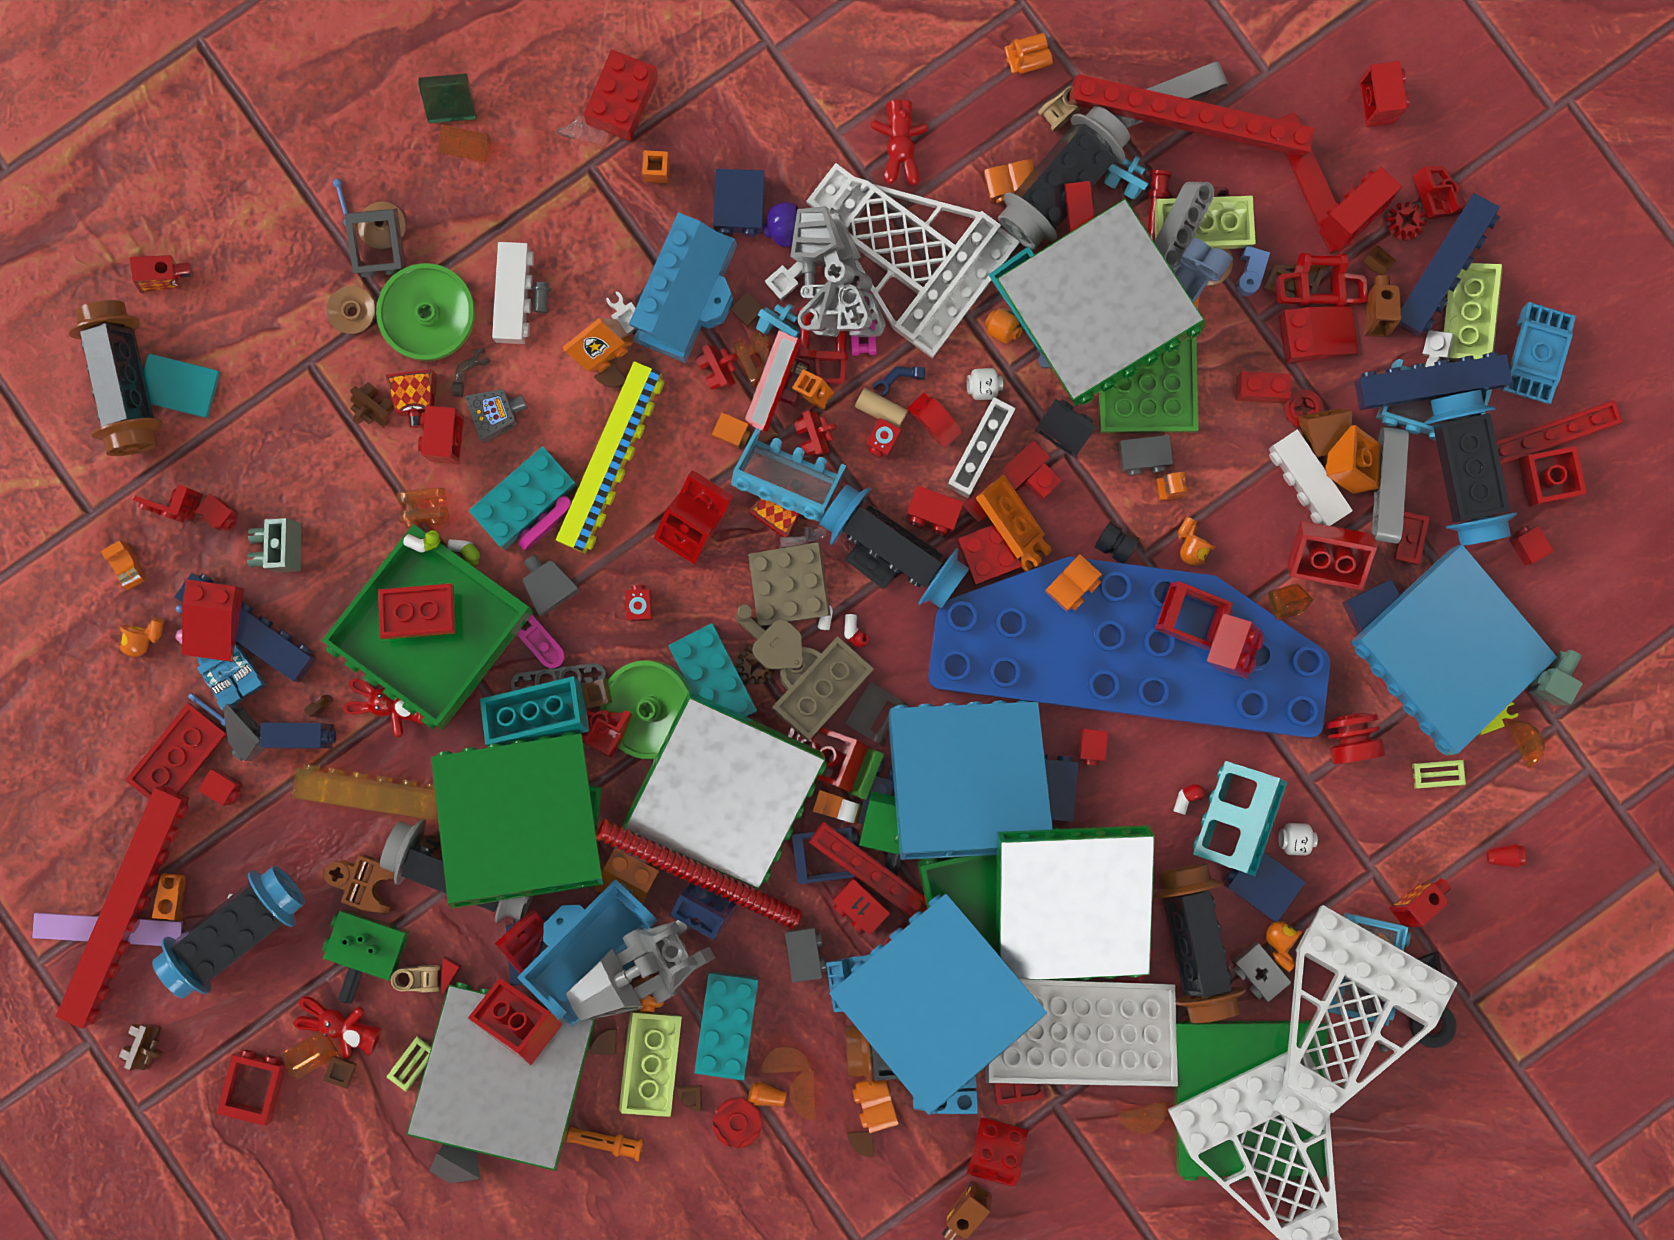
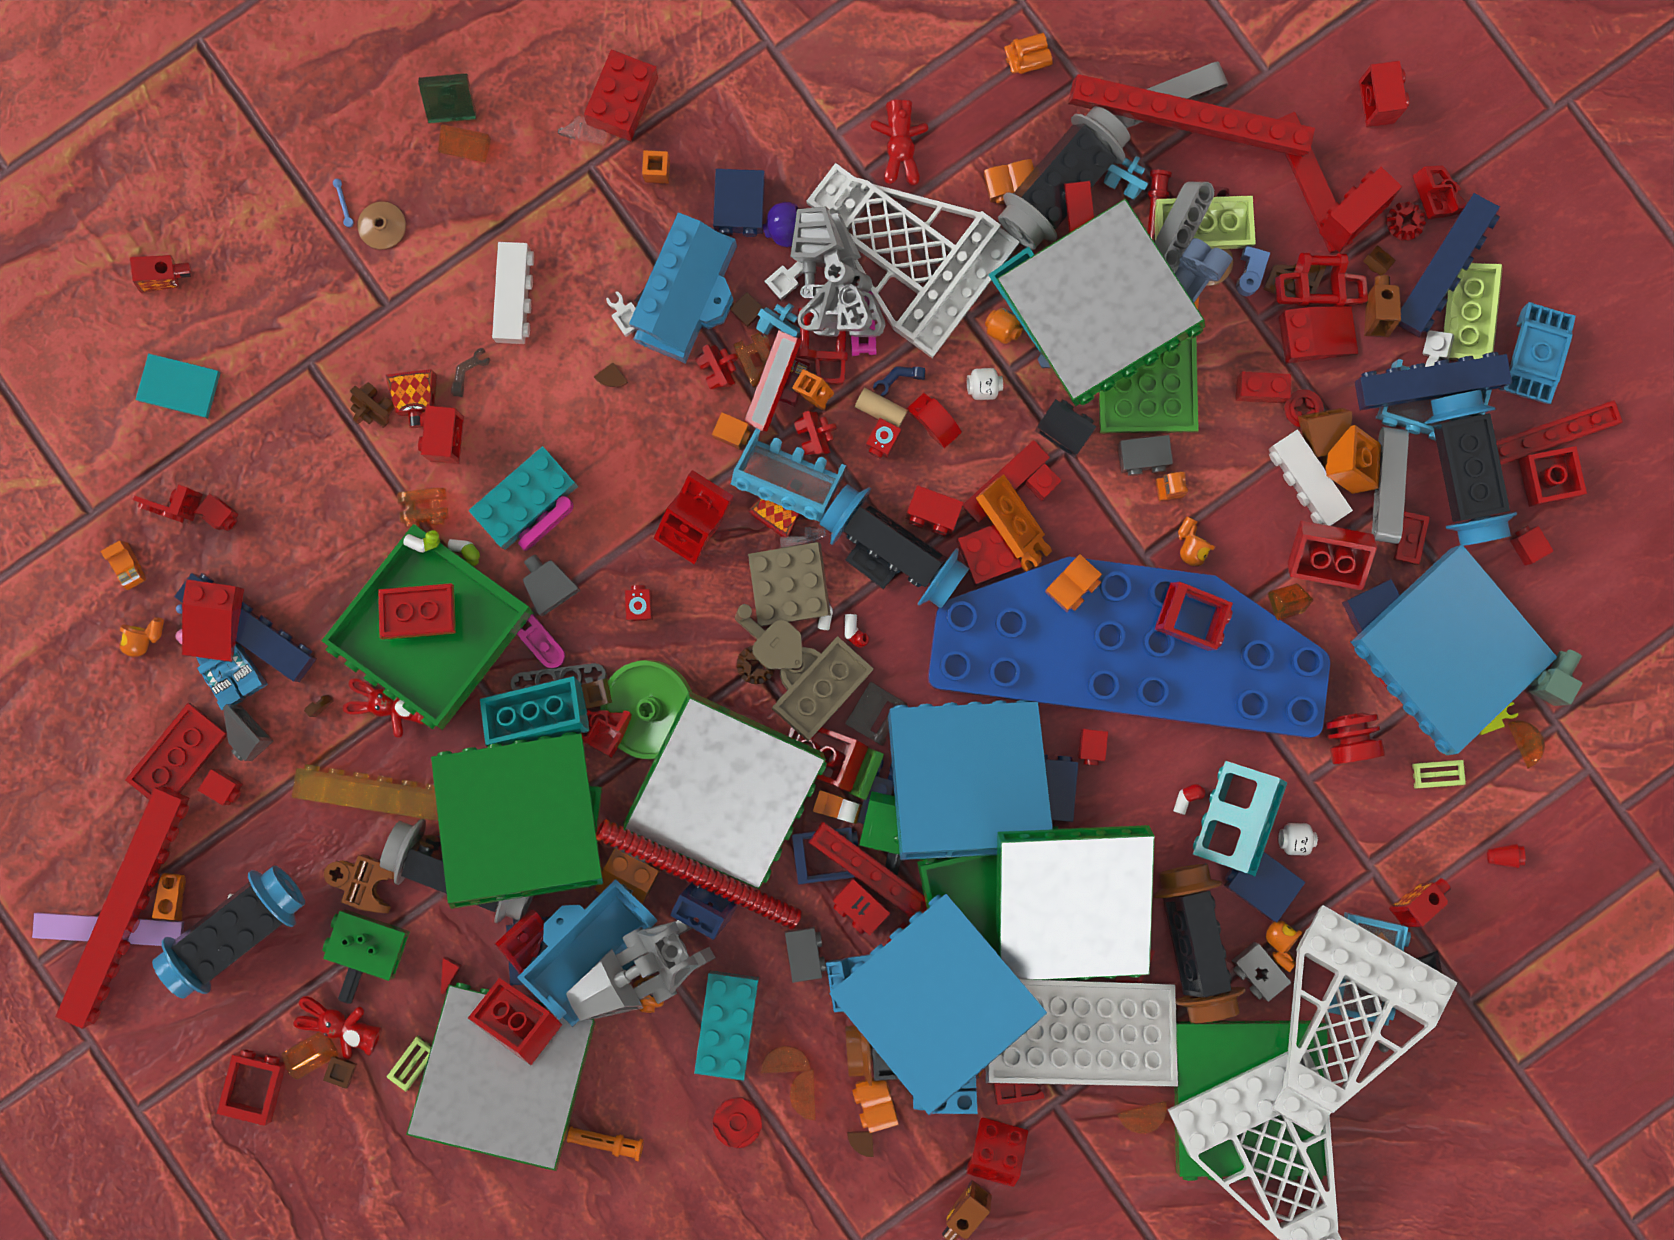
brick [69,300,163,456] -> none
reddish brown hips [119,1024,163,1070] -> none
medium blue hinge [187,693,226,727] -> none
sand green brick [247,518,302,572] -> none
dark blue window [260,723,336,749] -> none
medium nougat dish [326,286,375,334] -> none
dark grey window [344,208,406,277] -> none
bright green dish [376,263,475,361] -> none
tan piece [391,965,440,992] -> none
dark grey slope [429,1144,480,1183] -> none
dark grey torso [465,389,528,443] -> none
dark grey pin [532,282,551,313] -> none
neon yellow brick [556,361,664,554] -> none
orange slope [562,318,633,373] -> none
reddish brown tile [590,1028,617,1055] -> none
yellowish green slope [619,1010,682,1117] -> none
teal brick [668,623,758,717] -> none
reddish brown tile [676,1085,702,1112] -> none
orange cone [748,1081,786,1107] -> none
white brick [947,397,1016,498] -> none
tan piece [1038,86,1082,132] -> none
black wheel [1094,520,1140,564] -> none
brick [1207,613,1264,679] -> none
black tyre [1410,1007,1457,1048] -> none

